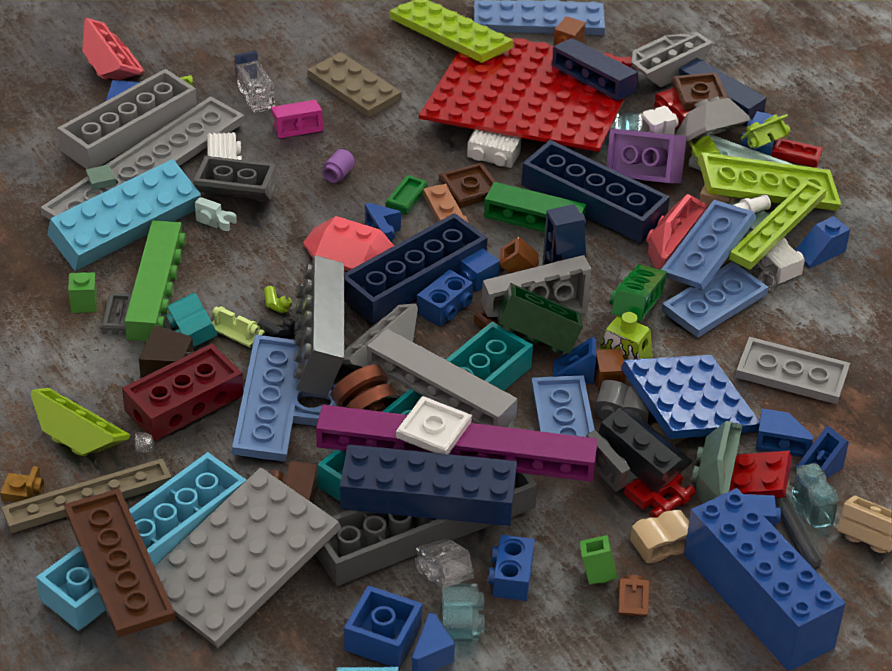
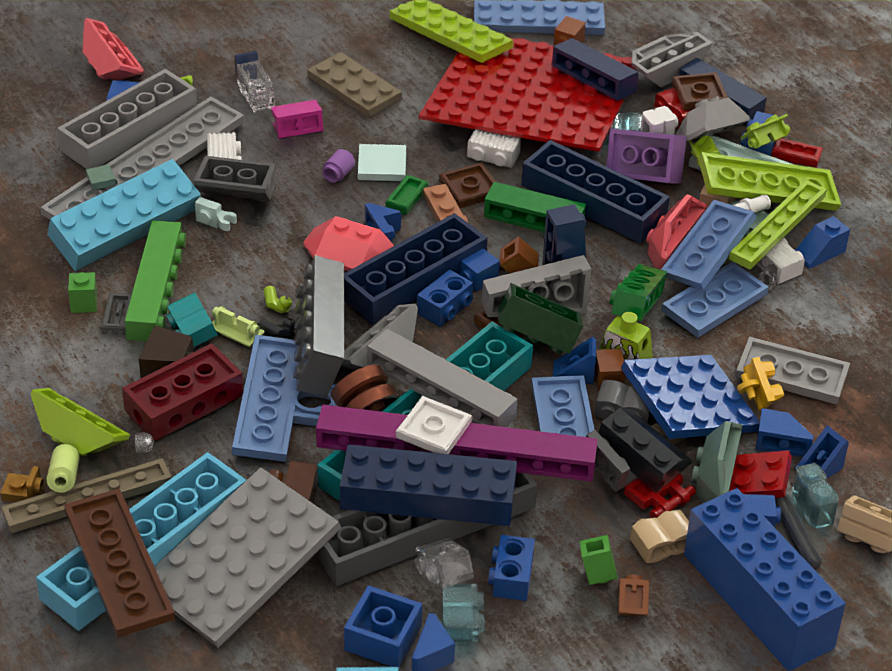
none -> yellowish green brick [47,444,80,493]
none -> light aqua tile [358,144,406,181]
none -> yellow hips [737,357,784,411]

